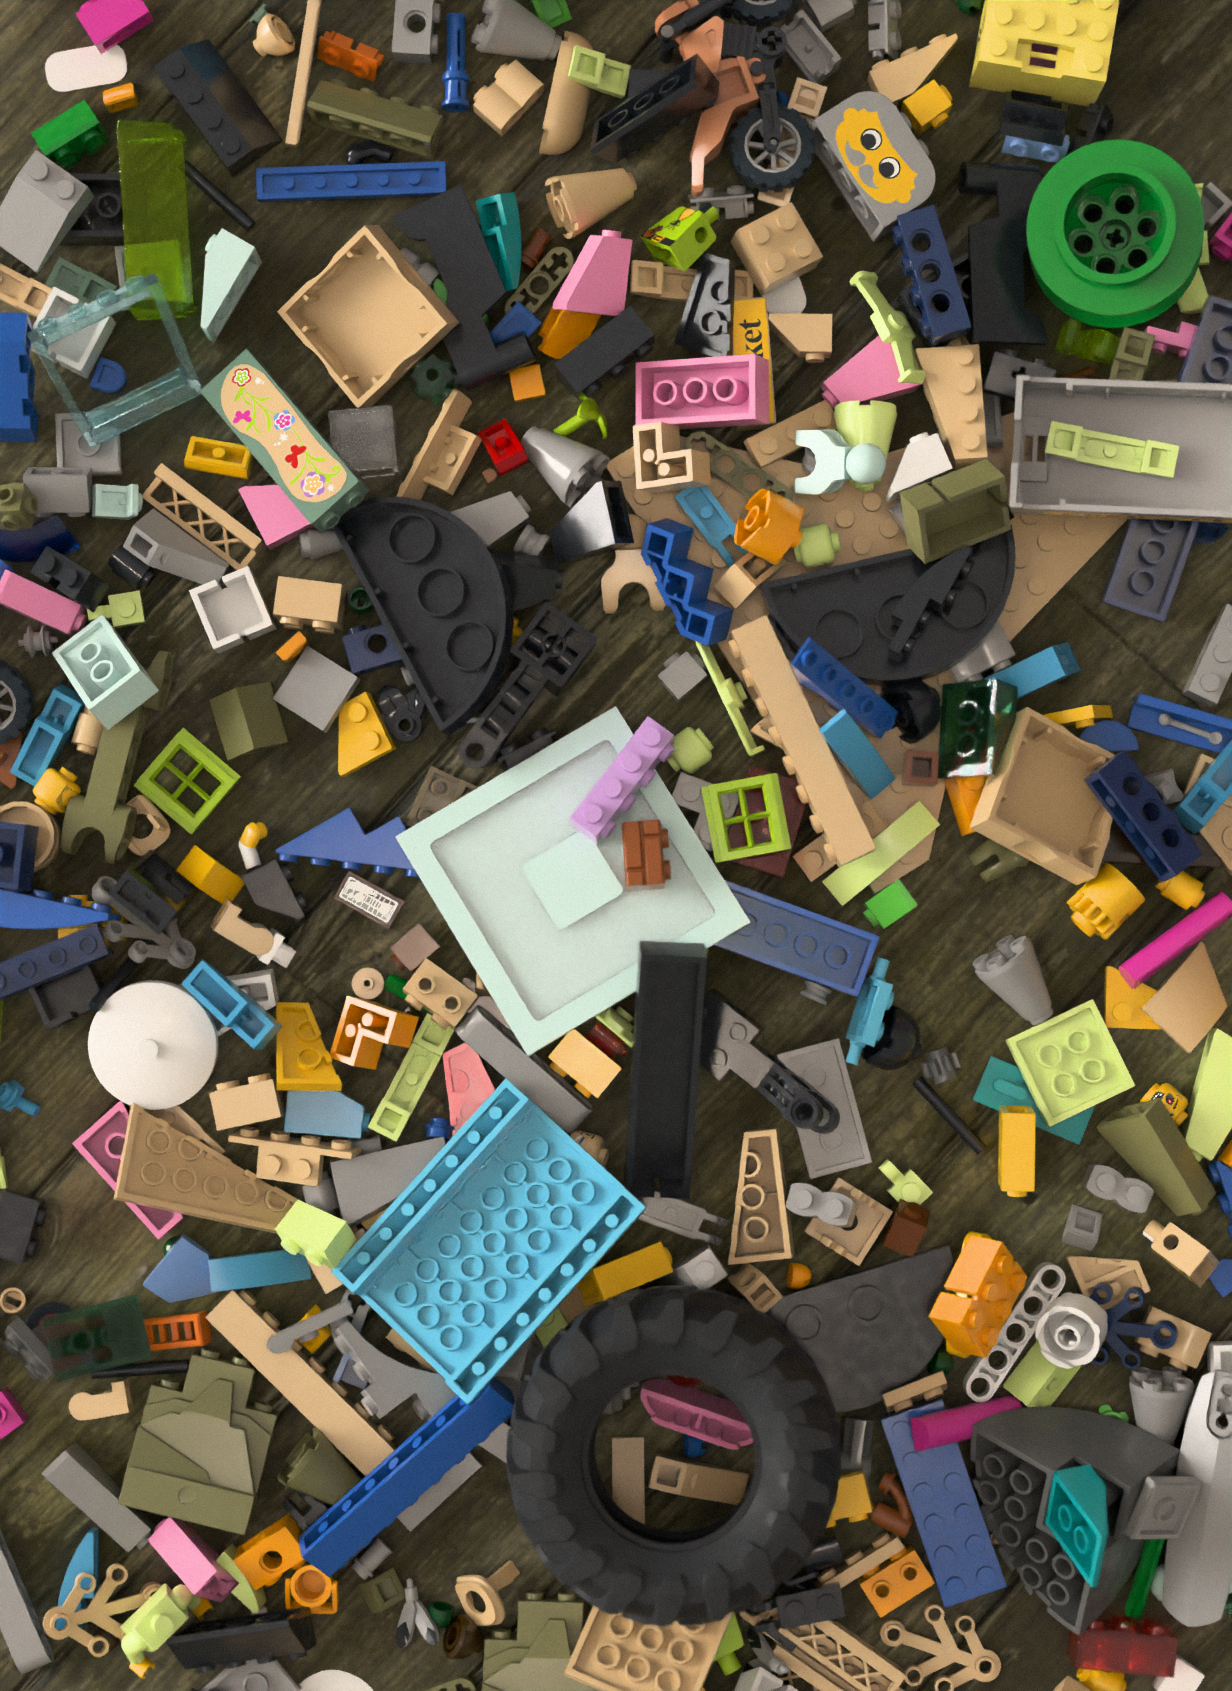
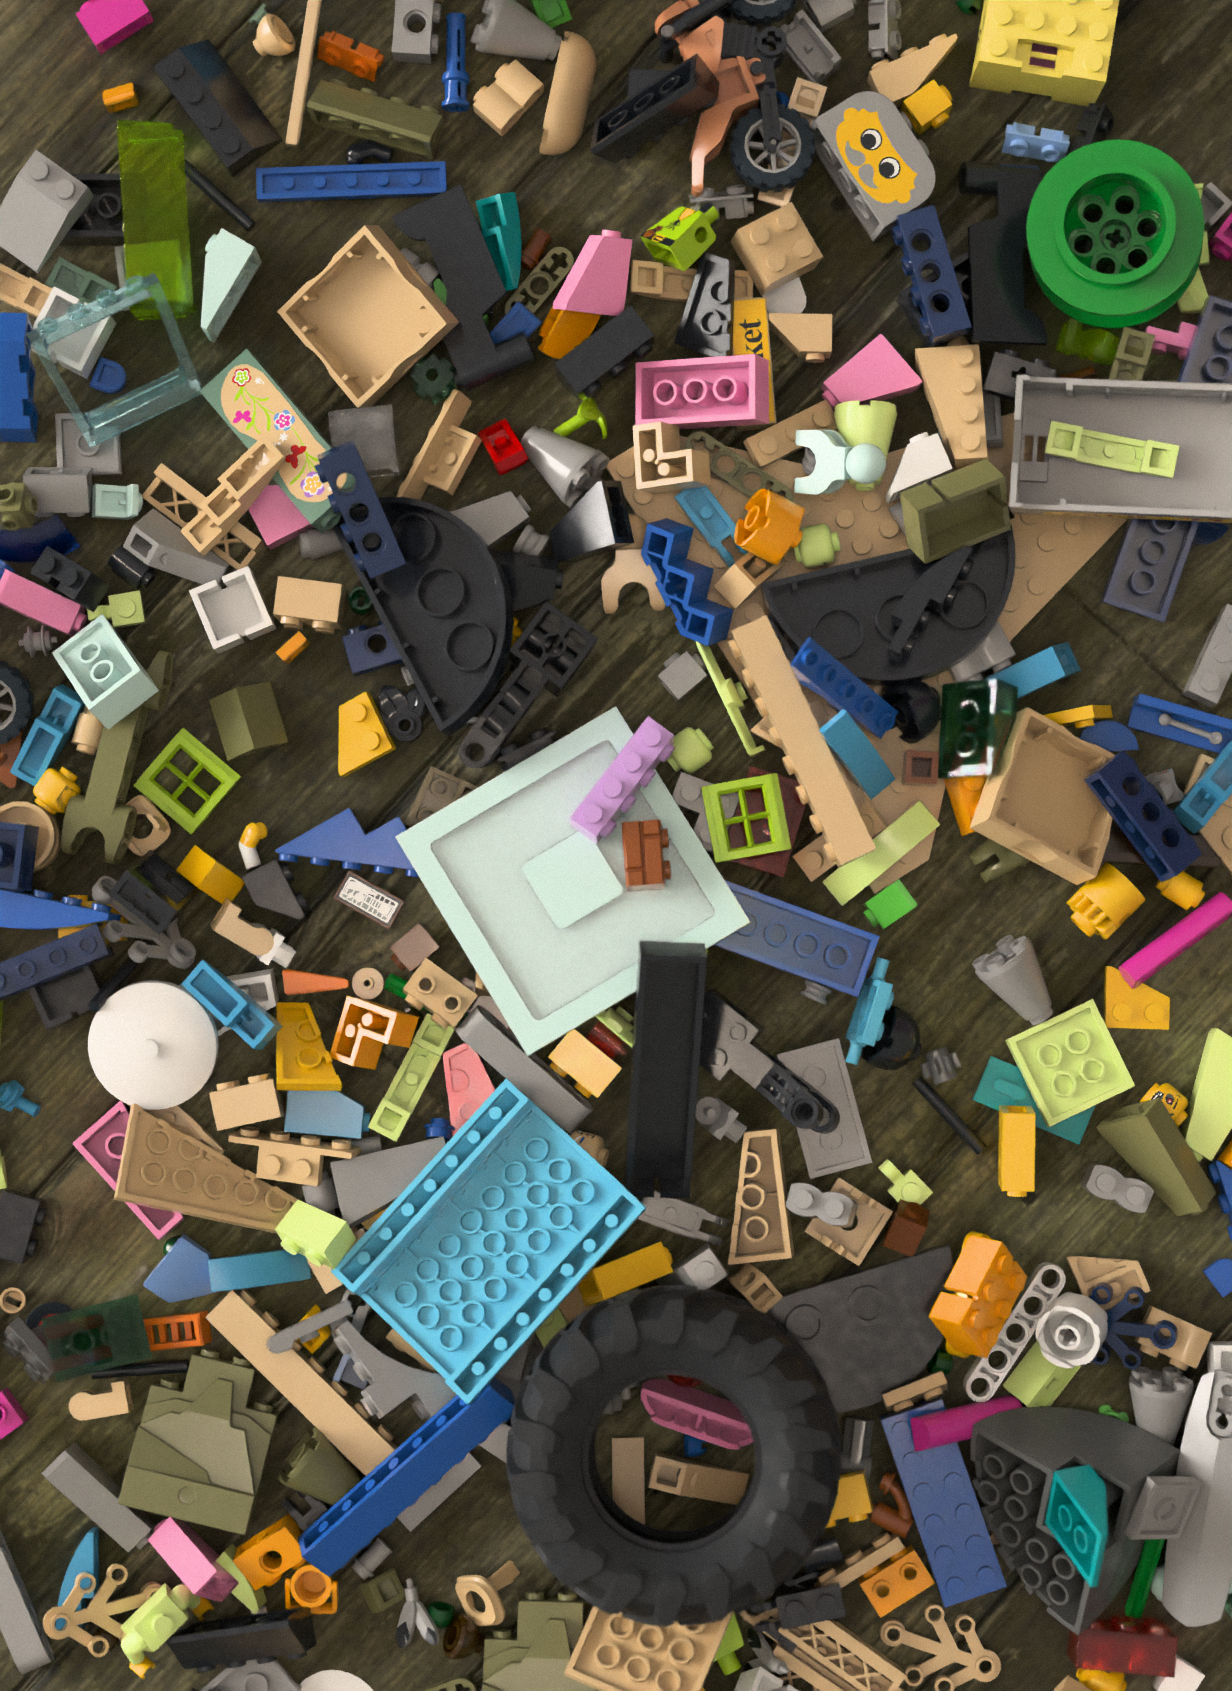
green slope [31,100,110,171] -> none
white sticker [45,45,127,92] -> none
yellow brick [184,436,253,480] -> none
light grey tile [273,646,361,733] -> none
medium nougat piece [482,468,497,484] -> none
light orange tile [509,364,546,403] -> none
tan cone [545,168,637,239] -> none
yellowish green slope [568,45,631,98] -> none
light orange hinge [786,1262,812,1289] -> none
yellowish green plate [850,271,926,384] -> none
black slope [1000,91,1068,146] -> none
light grey slope [1062,1204,1103,1251] -> none
tan slope [1141,941,1227,1053] -> none
tan torso [1143,1219,1220,1288] -> none
none -> tan slope [180,435,286,556]
none -> orange slope [282,969,351,996]
none -> dark blue brick [314,440,406,579]
none -> light grey hips [695,1096,747,1143]

